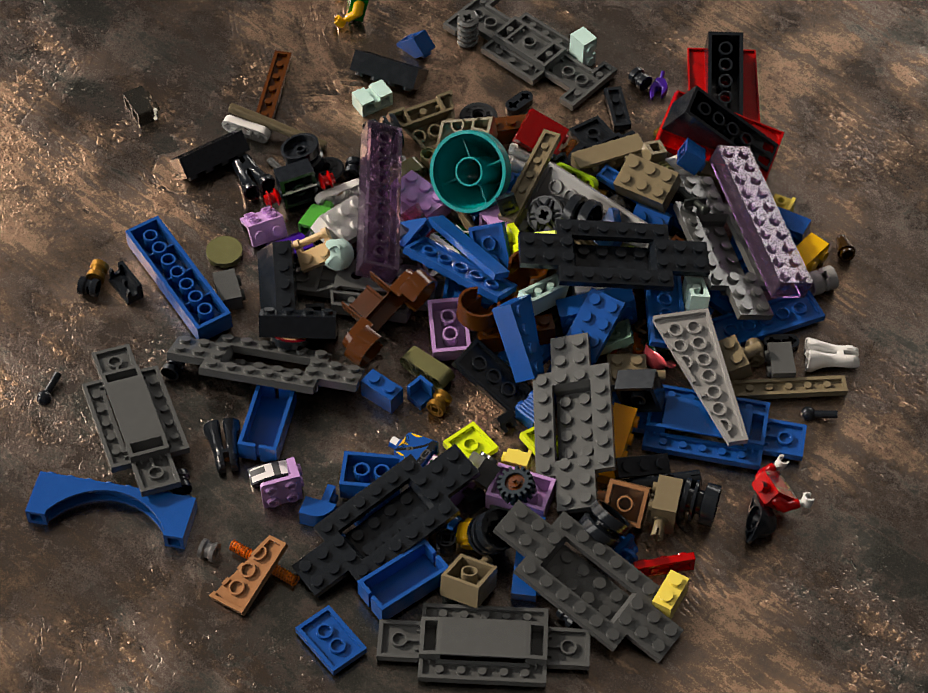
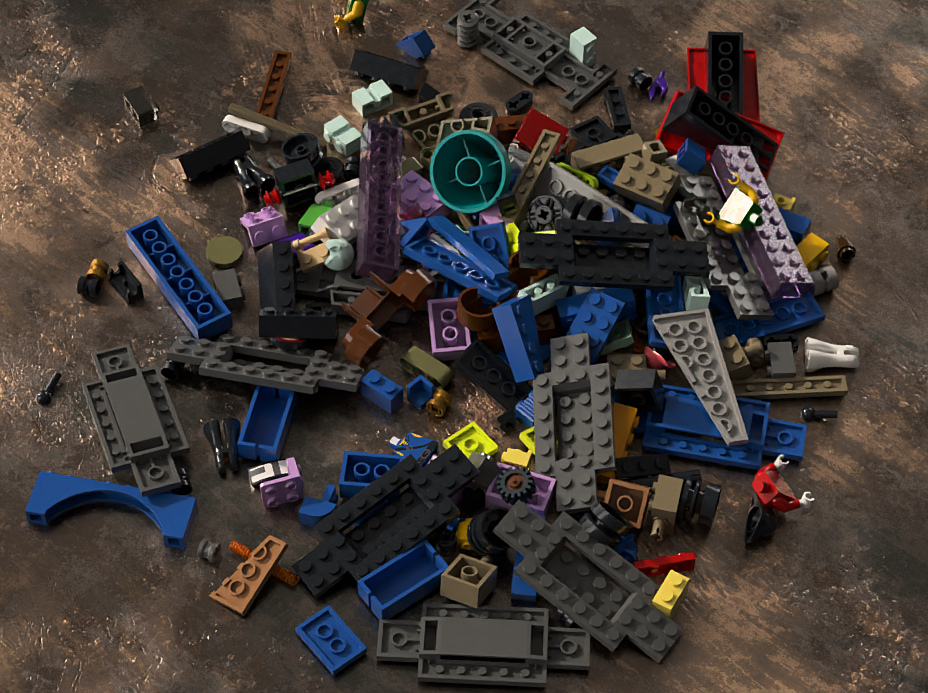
none -> light aqua brick [323,115,363,157]
none -> black slope [418,83,441,103]
none -> torso [703,173,763,233]

